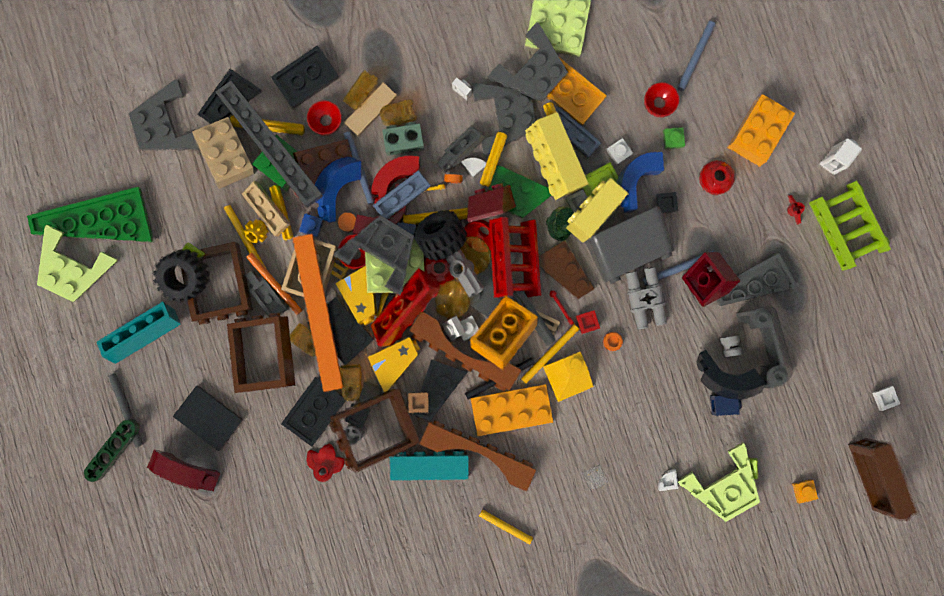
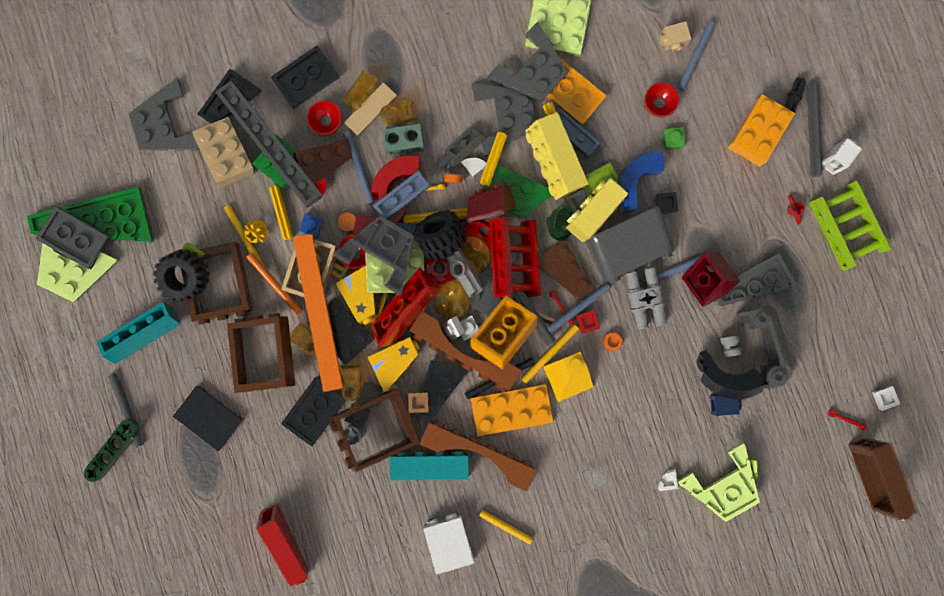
dark red arch [147,449,220,491] -> none
yellow axle [230,115,305,135] -> none
tan tile [242,181,290,237] -> none
dark grey hinge [245,271,289,316] -> none
red plate [307,443,345,482] -> none
blue arch [315,157,361,223] -> none
white plate [452,78,471,100] -> none
white plate [606,138,633,165] -> none
red piece [699,160,735,195] -> none
light orange plate [792,479,818,504] -> none
none -> dark grey tile [36,206,110,269]
none -> red slope [256,504,309,587]
none -> white brick [423,513,474,575]
none -> sand blue bar [547,283,611,333]
none -> tan brick [659,21,691,52]
none -> black axle [785,77,806,113]
none -> dark grey axle [807,83,822,177]
none -> red hinge [828,409,867,430]

